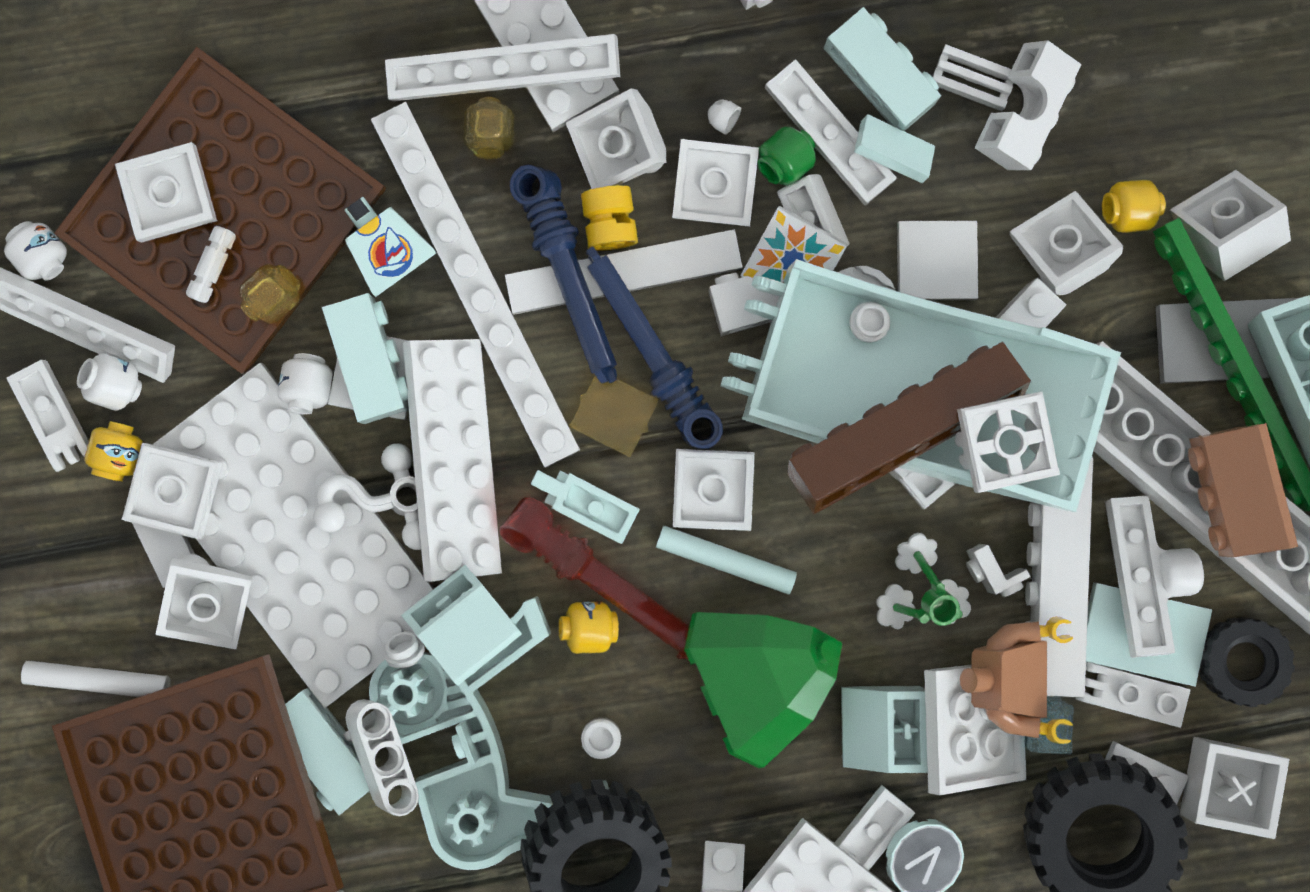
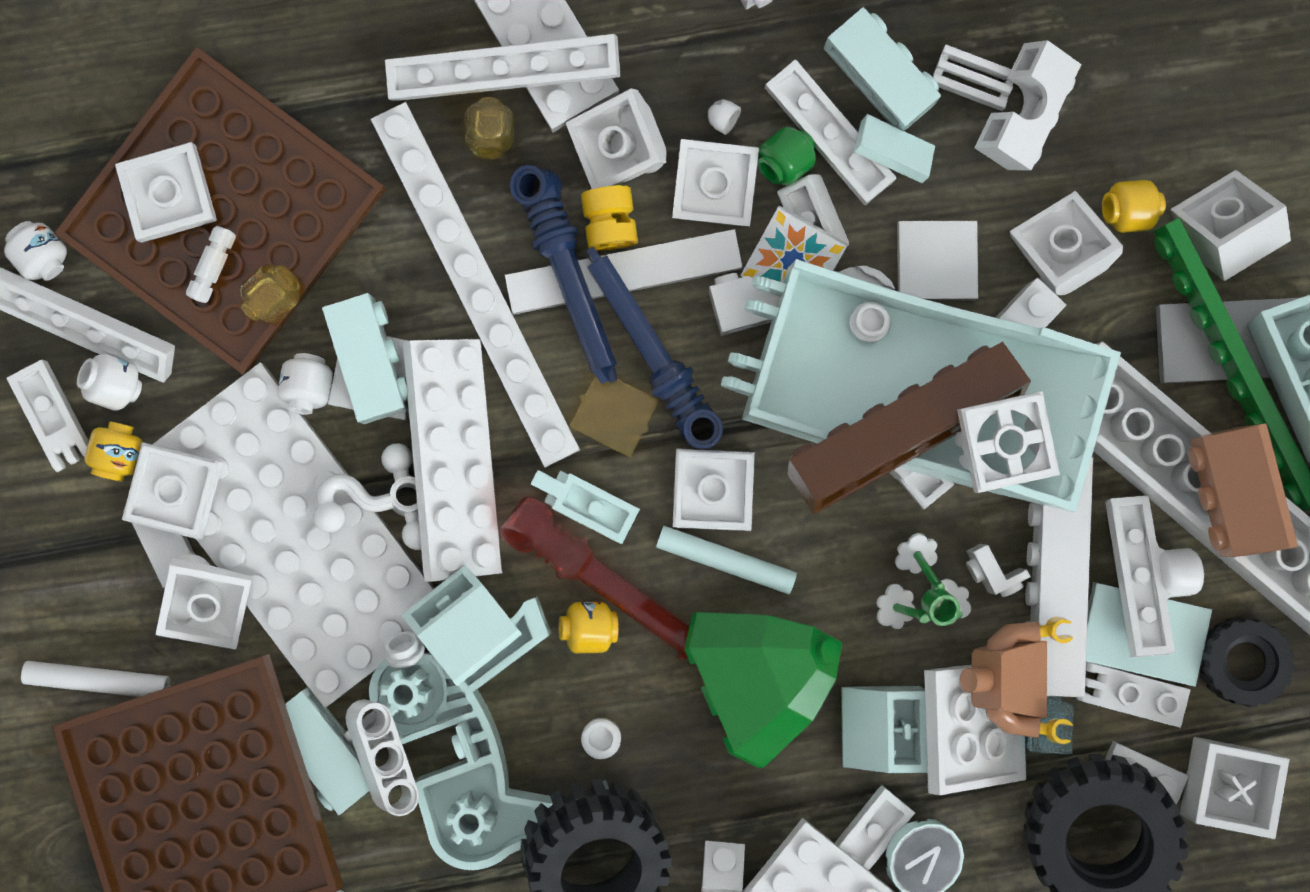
light aqua torso [344,197,436,297] -> none

